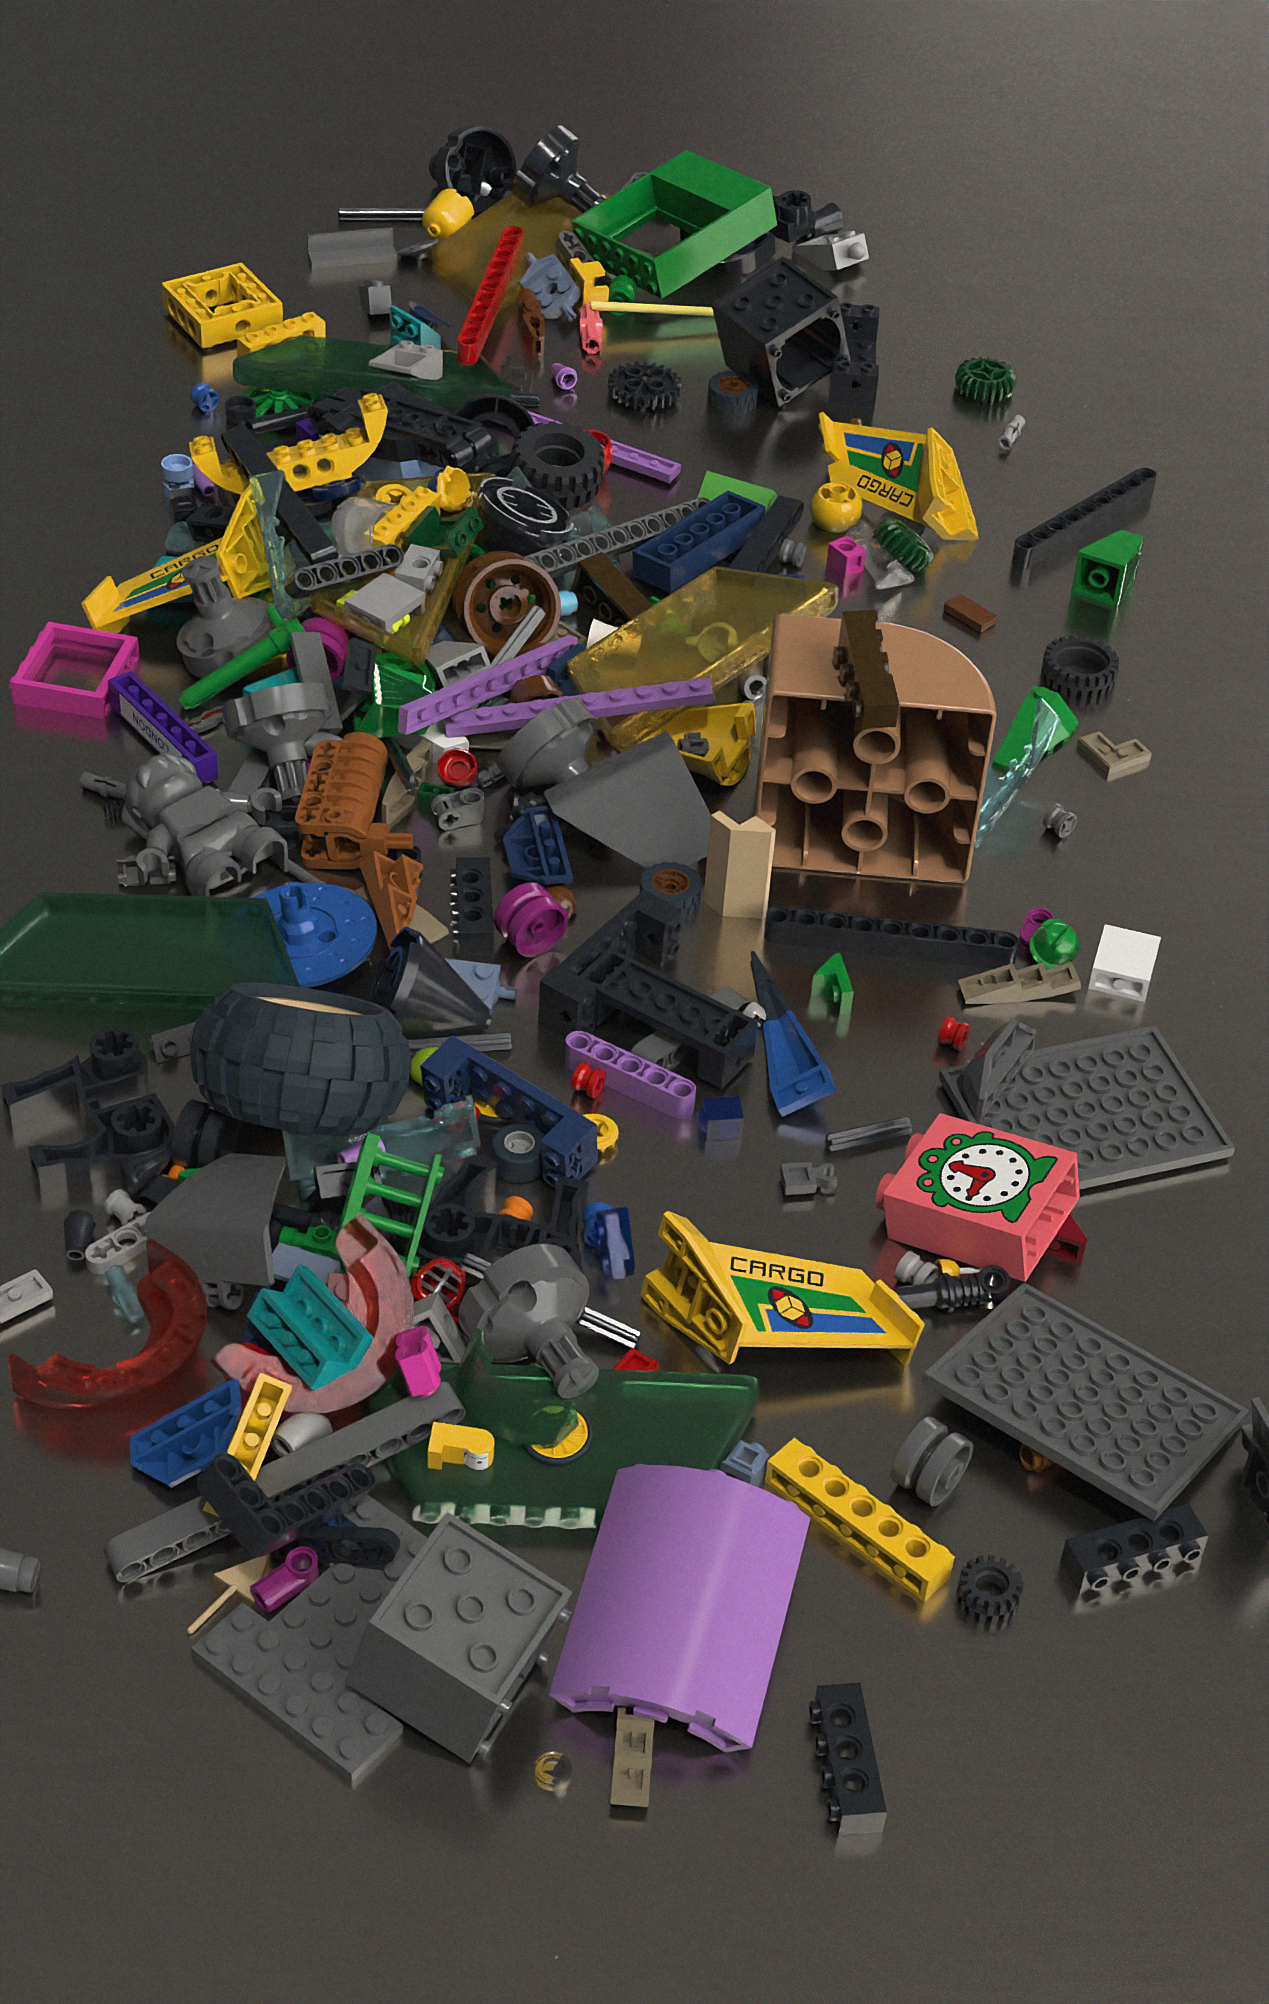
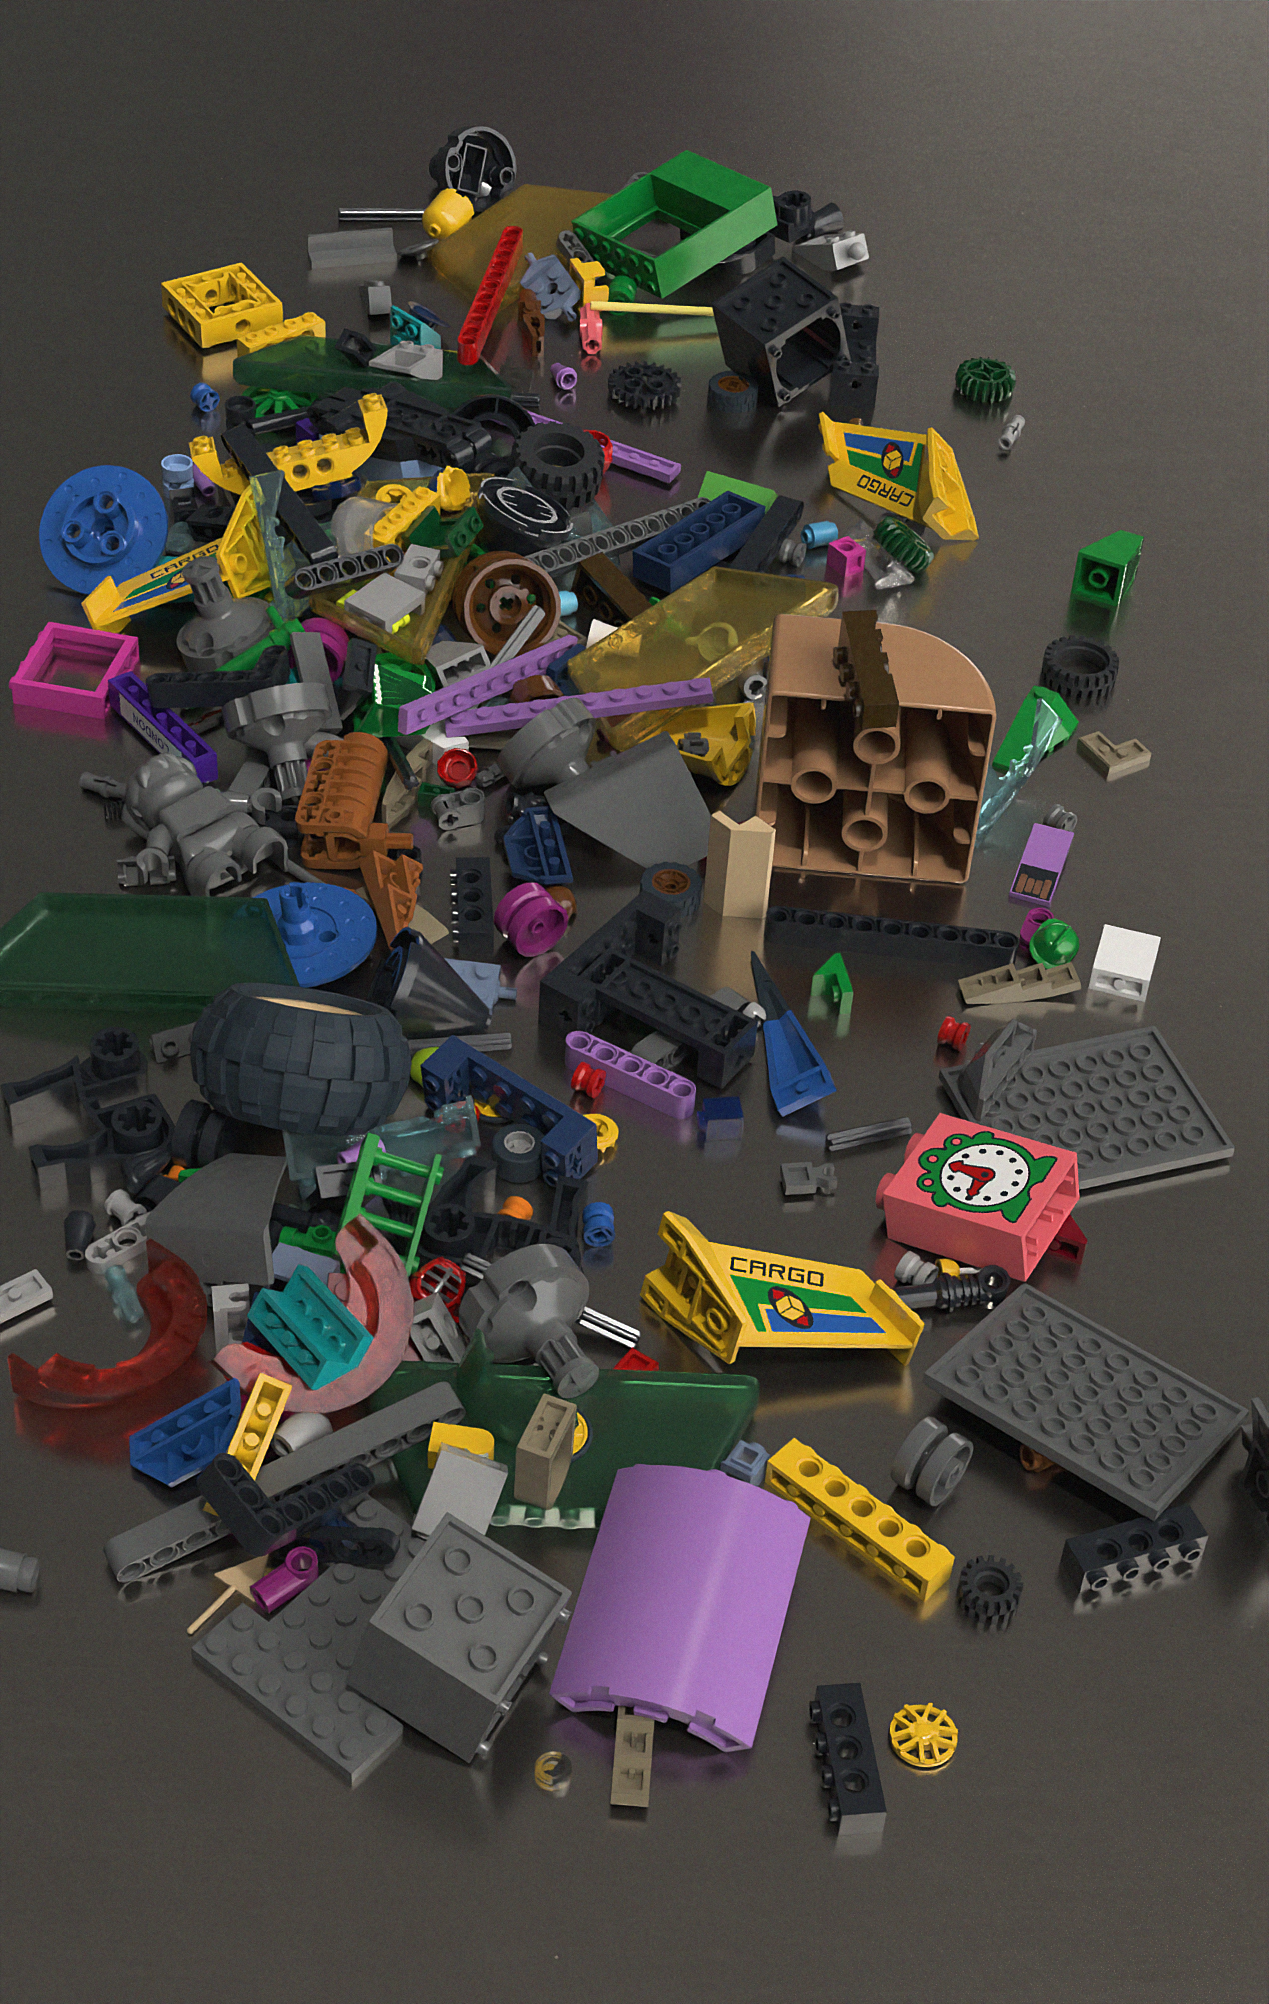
dark pink brick [395,1325,441,1397] -> none
black piece [511,125,607,214] -> none
clear blue bracket [594,1207,635,1279] -> none
yellow wheel [810,481,863,533] -> none
reddish brown tile [943,594,998,633] -> none
black beam [1011,467,1157,569] -> none
none -> blue piece [39,465,168,595]
none -> black beam [145,645,291,708]
none -> light grey hinge [211,1283,250,1355]
none -> black window [334,328,377,368]
none -> light grey panel [412,1442,508,1540]
none -> dark tan window [514,1394,577,1511]
none -> dark azure brick [800,521,838,549]
none -> yellow wheel [889,1703,958,1767]
none -> medium lavender piece [1009,823,1074,907]

